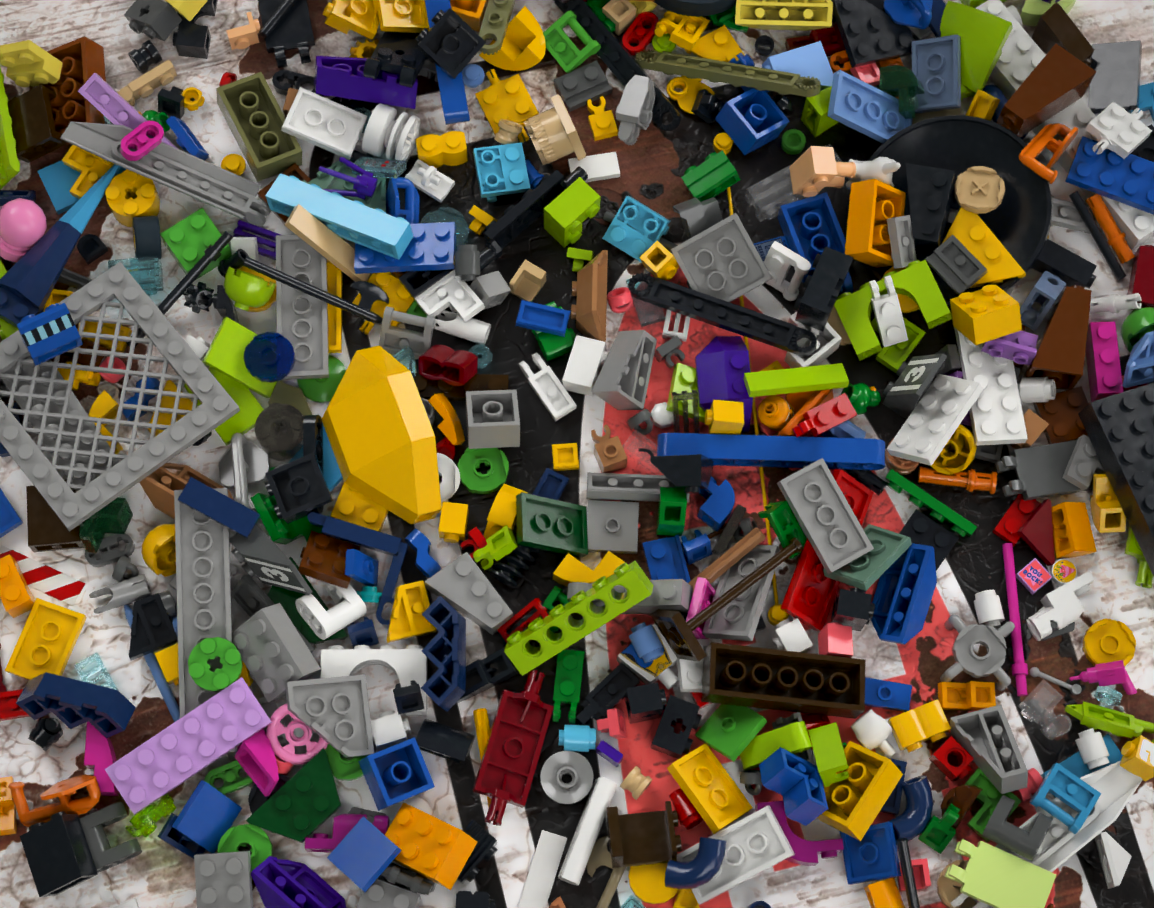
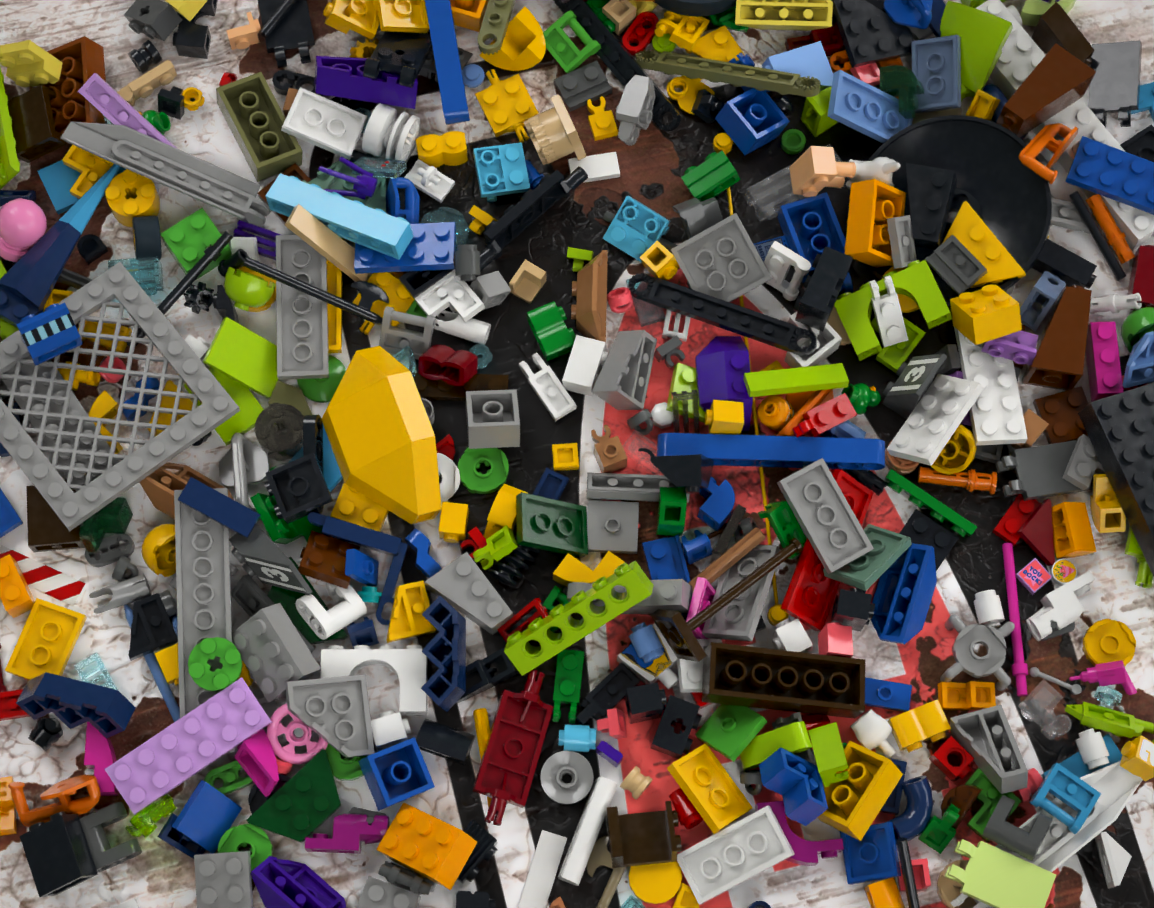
dark pink plate [120,121,164,161] -> none
blue plate [166,116,209,161] -> none
yellow plate [221,154,246,176] -> none
clear blue tile [244,332,296,383] -> none
blue tile [327,816,402,892] -> none
black tile [393,680,425,715] -> none
black plate [414,8,486,80] -> none
light orange slope [428,393,465,445] -> none
tan wheel [494,119,523,145] -> none
blue tile [516,300,571,337] -> none
lime brick [544,177,601,248] -> none
dark blue cylinder [665,837,727,889] -> none
black hinge [755,35,774,56] -> none
tan tile [954,166,1005,214] -> none
white brick [1017,377,1056,403] -> none
white plate [1085,101,1152,159] -> none

